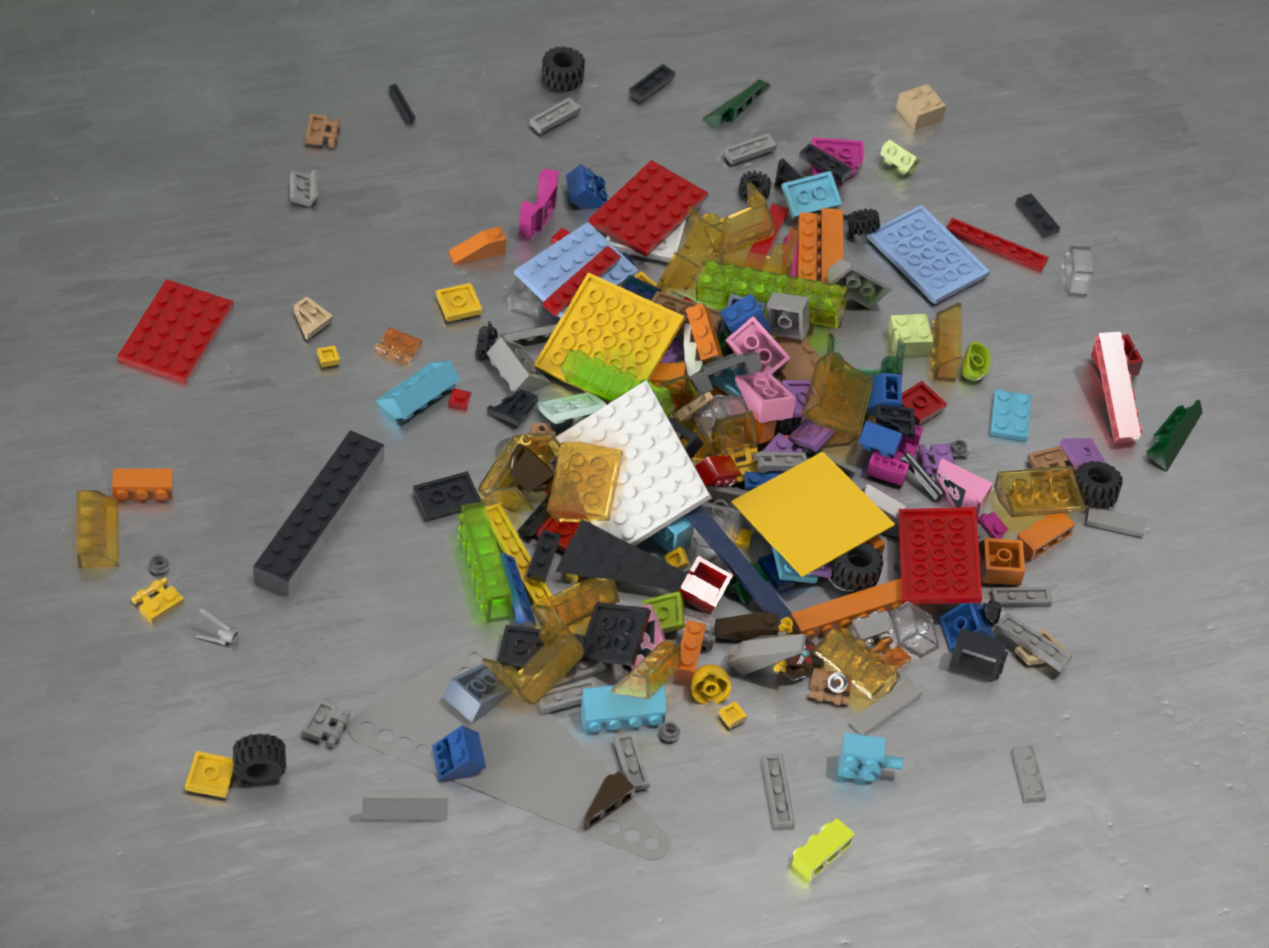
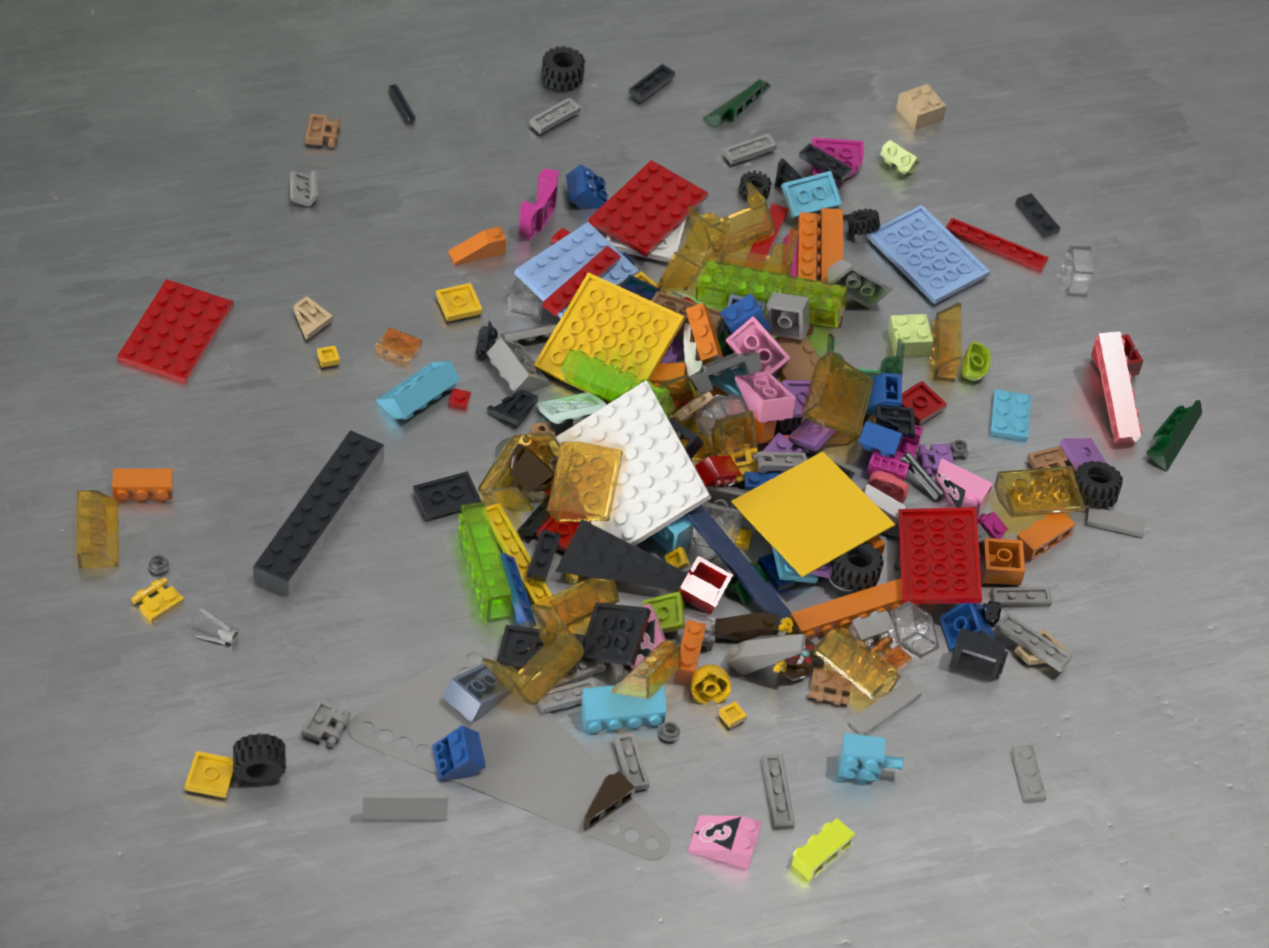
plate [828,672,848,693] -> none
none -> bright pink slope [688,815,762,869]
none -> coral piece [867,471,909,504]

